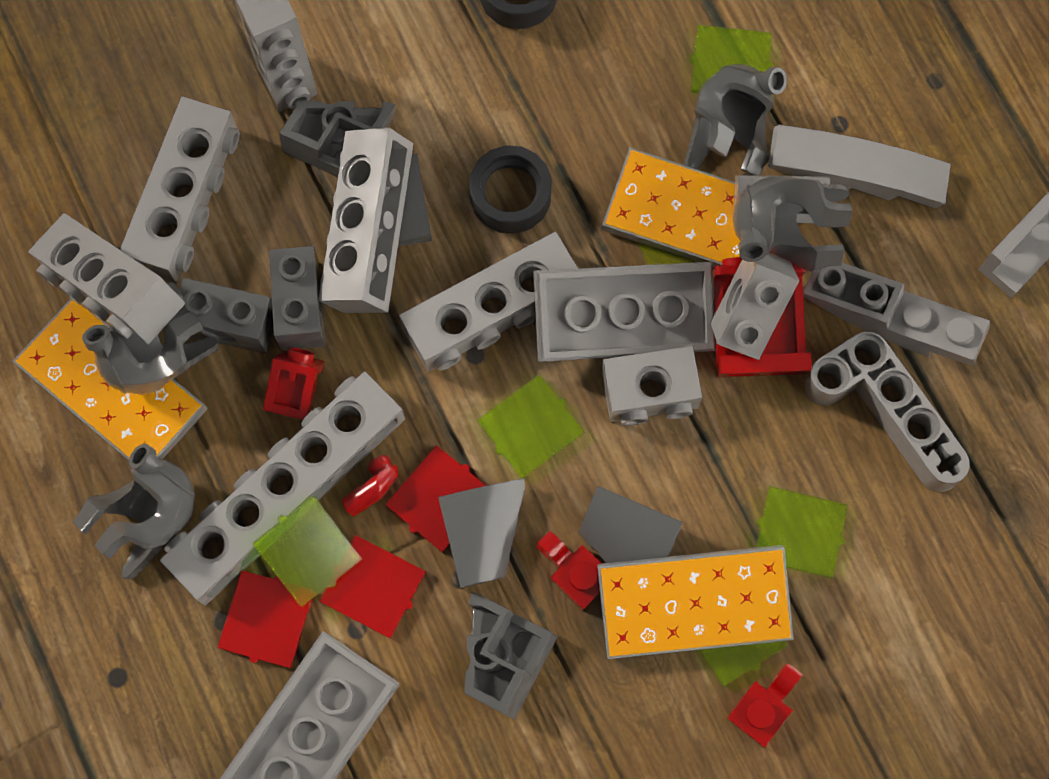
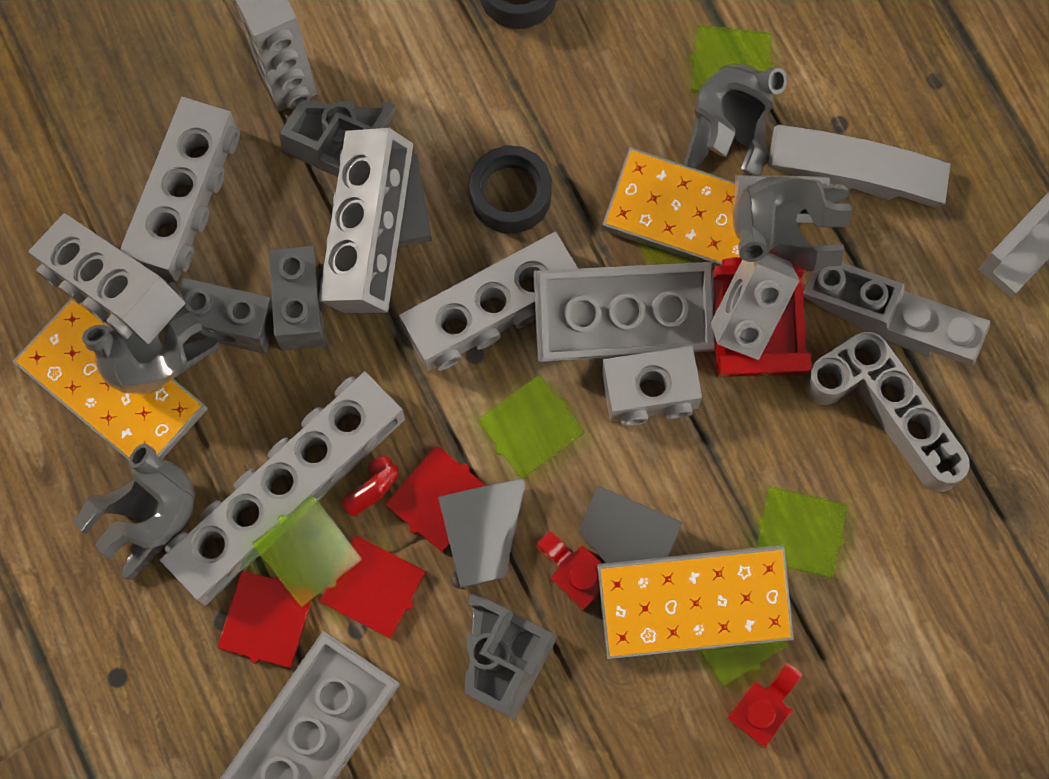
red bracket [263,347,325,420] -> none

